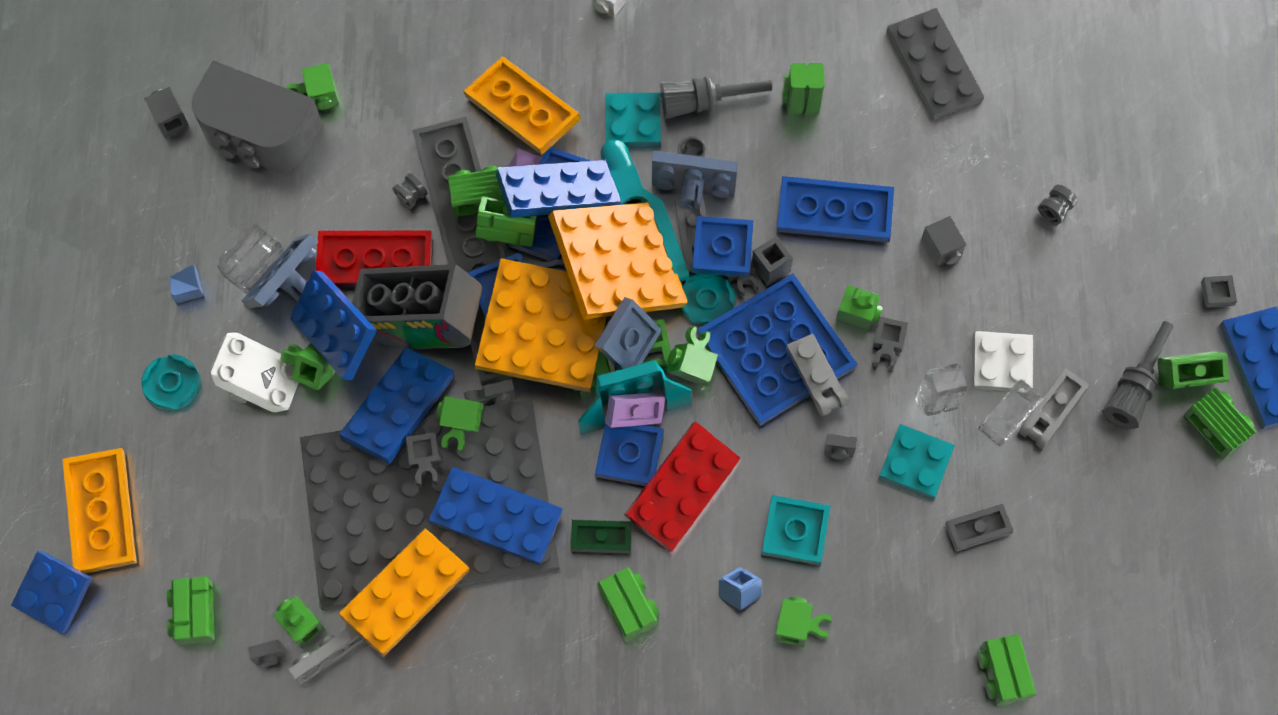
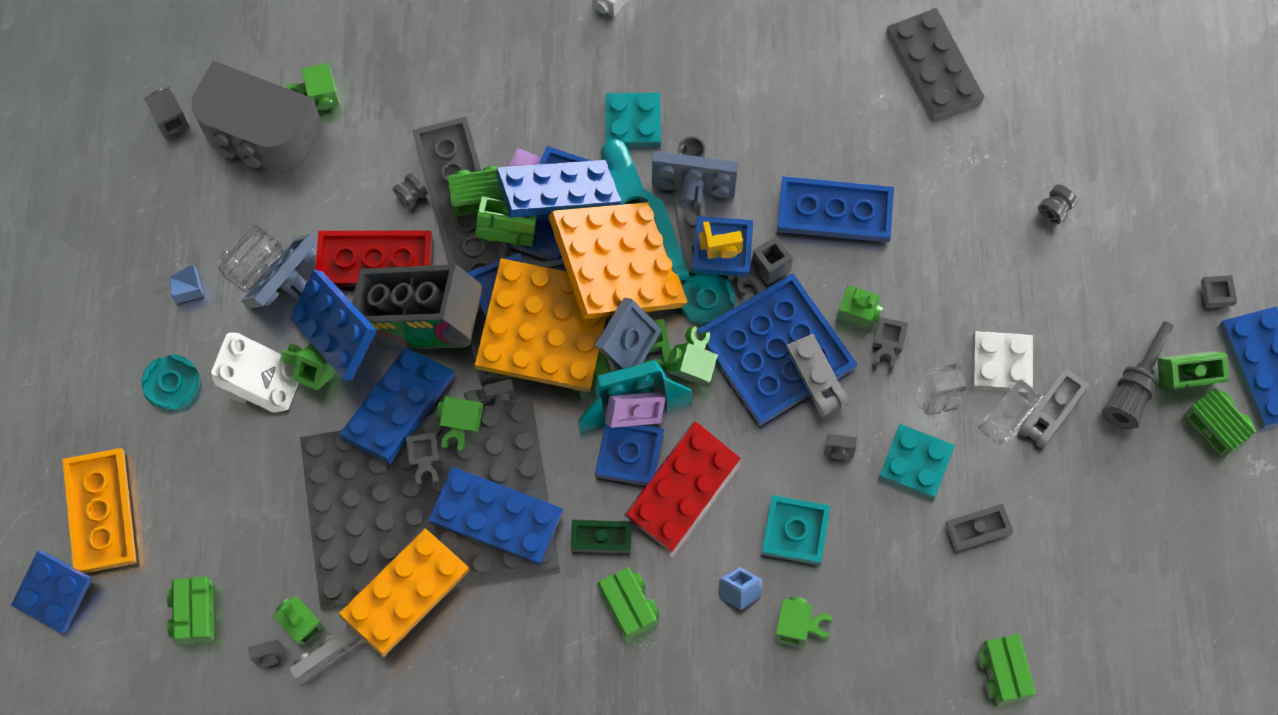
light orange plate [464,56,581,155] -> none
dark grey piece [660,76,773,119] -> none
bright green brick [782,63,825,114] -> none
dark grey brick [921,216,966,266] -> none
none -> yellow bracket [698,221,743,259]

